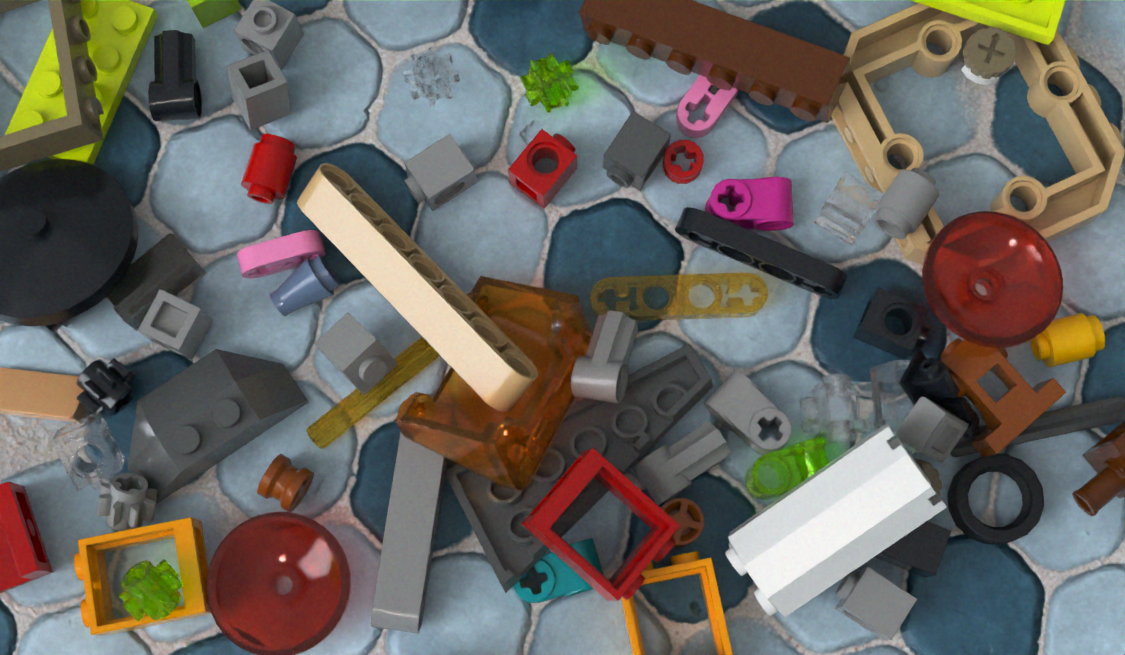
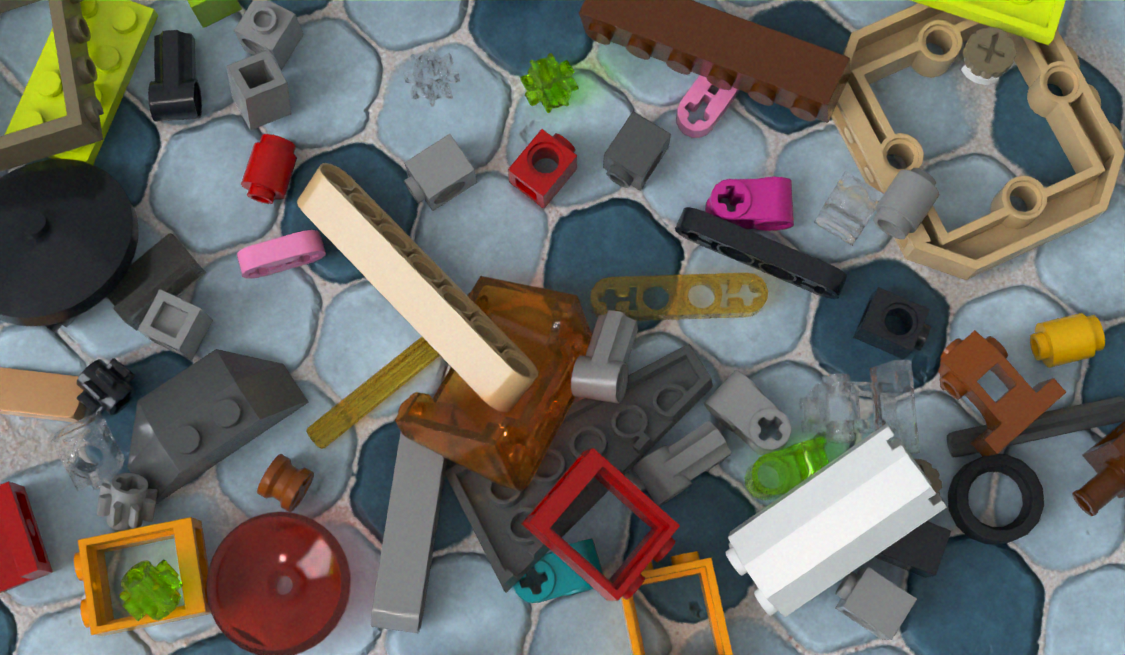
sand blue cone [270,255,341,317] -> none
light grey brick [314,312,398,396] -> none
dark orange wheel [661,498,704,547] -> none
red bush [663,140,704,184] -> none
light grey slope [897,397,969,463] -> none
black hinge [899,349,980,437] -> none
clear red dish [922,211,1063,348] -> none

